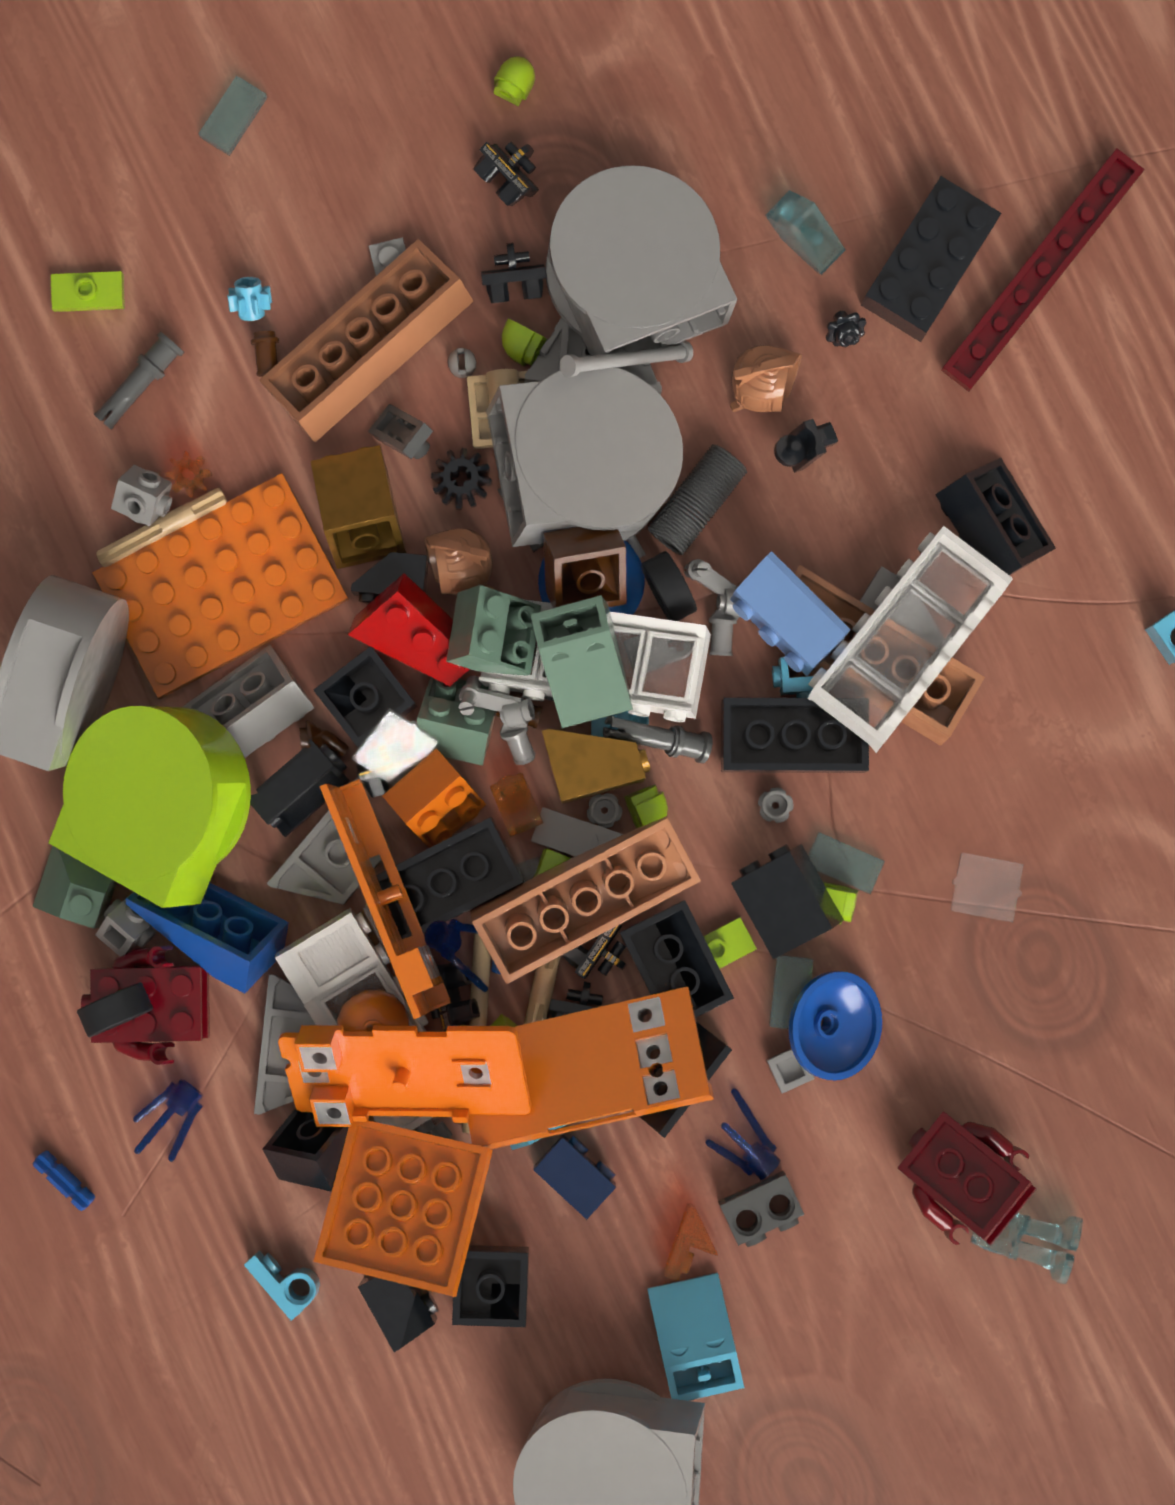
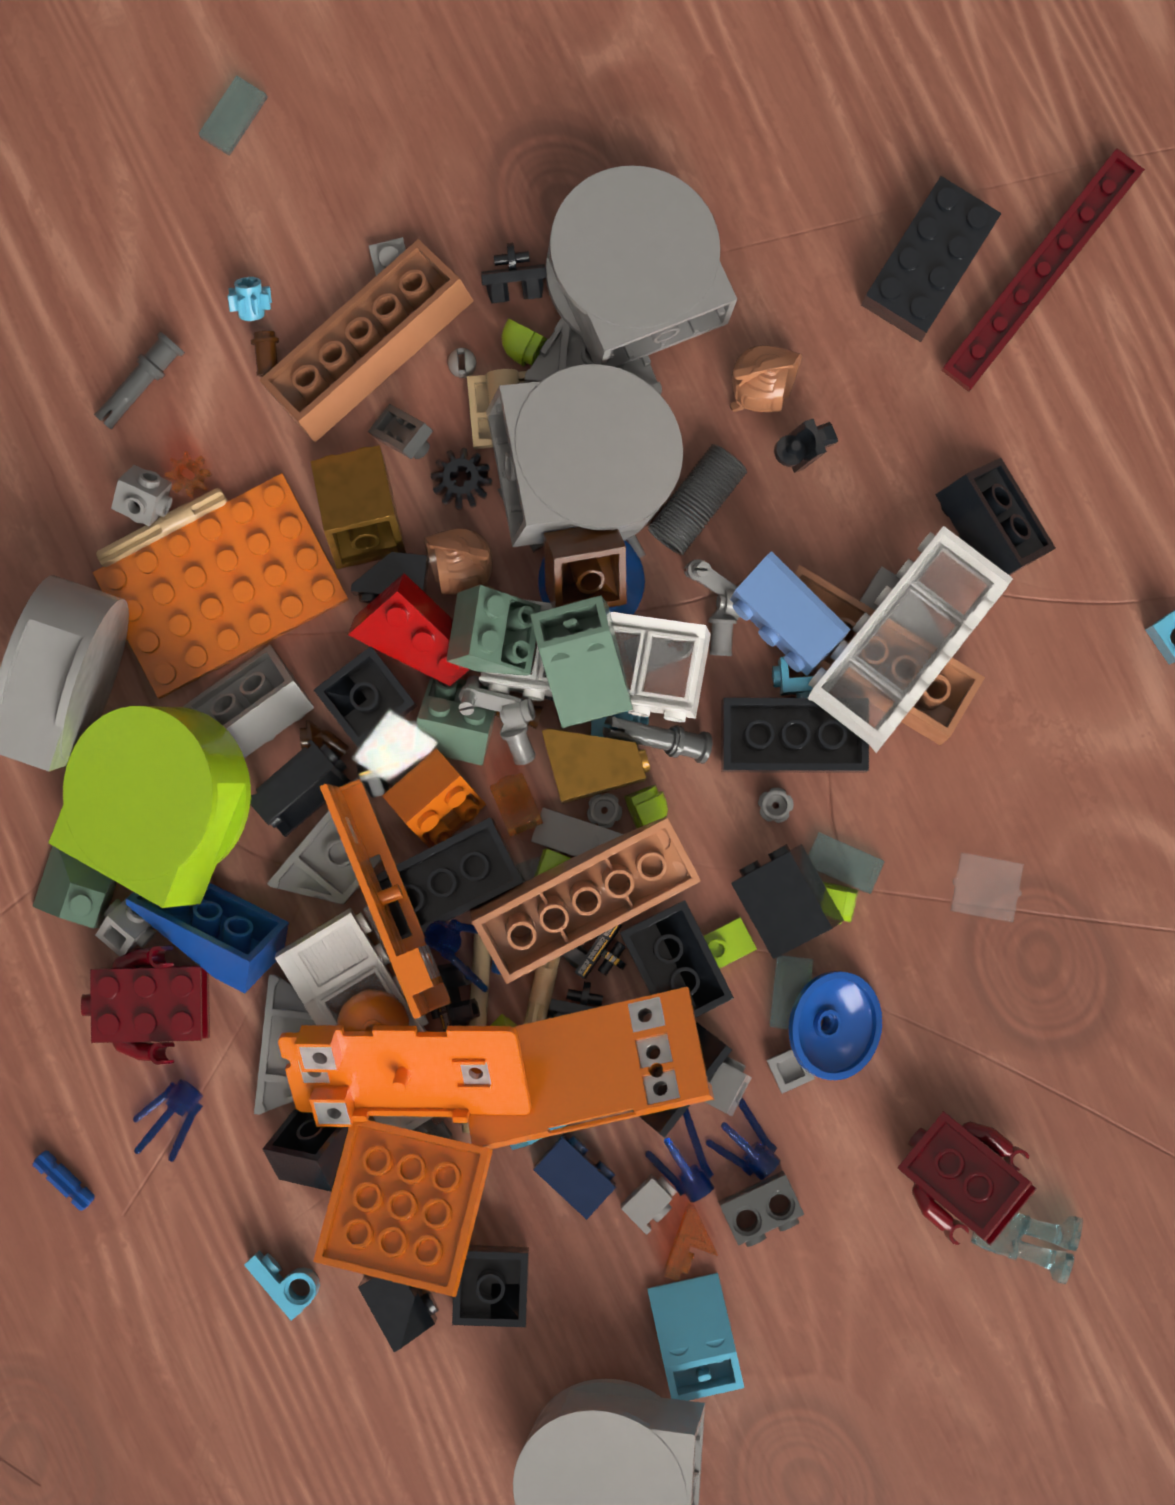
lime plate [51,271,125,312] -> none
black tyre [77,982,153,1038] -> none
black hips [473,142,539,206] -> none
lime piece [494,56,535,106] -> none
light grey bar [560,341,693,377] -> none
black tyre [641,551,697,621] -> none
clear light blue slope [765,190,846,275] -> none
black plant [825,311,867,347] -> none
none -> light grey brick [620,1174,677,1235]
none -> clear blue plant [645,1108,715,1203]
none -> light grey brick [705,1056,752,1116]

